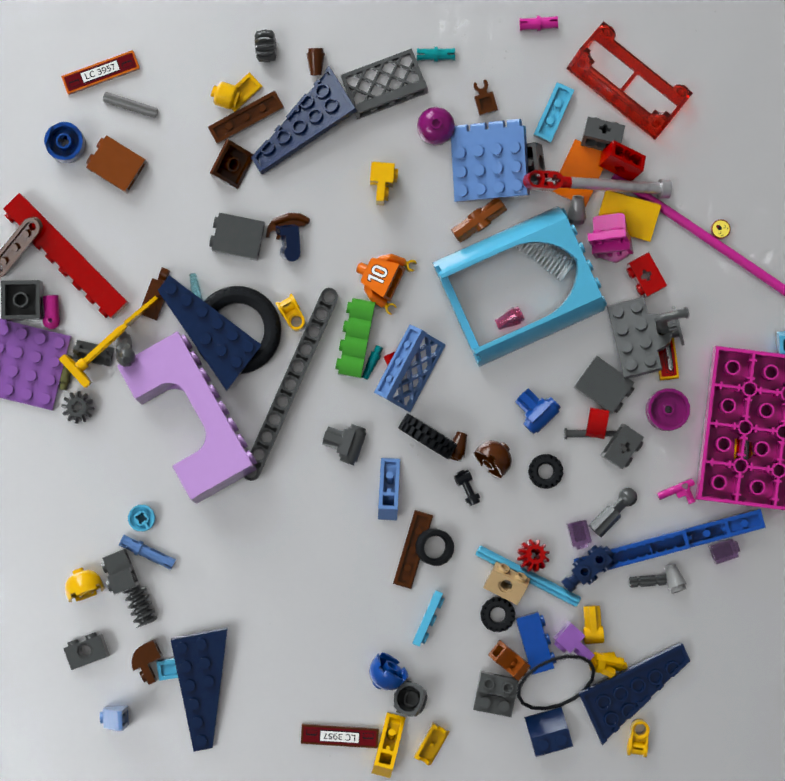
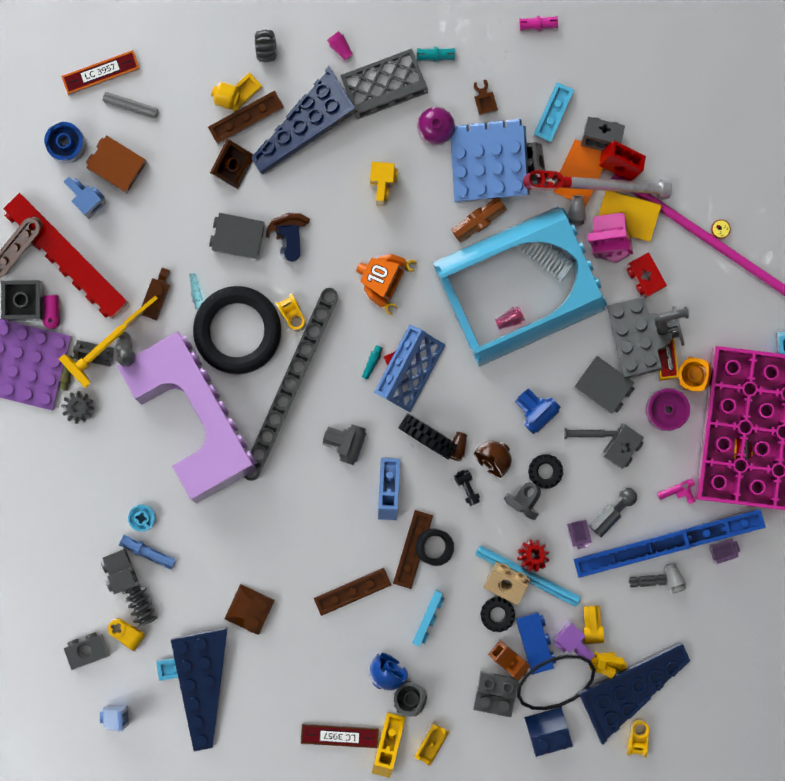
yellow cylinder [65,568,105,602] -> none
reddish brown brick [131,639,163,685] -> none
dark blue wing [158,275,262,391] -> none
reddish brown cone [306,48,325,75] -> none
bright green brick [335,298,375,378] -> none
dark blue brick [561,545,614,593] -> none
clear red windscreen [566,21,693,140] -> none
red brick [585,408,609,439] -> none
none -> medium blue brick [64,177,106,219]
none -> yellow piece [108,618,146,651]
none -> reddish brown slope [224,584,275,635]
none -> reddish brown tile [313,568,391,616]
none -> dark pink cone [327,31,353,60]
none -> dark grey tile [504,482,541,520]
none -> light orange helmet [678,356,711,391]

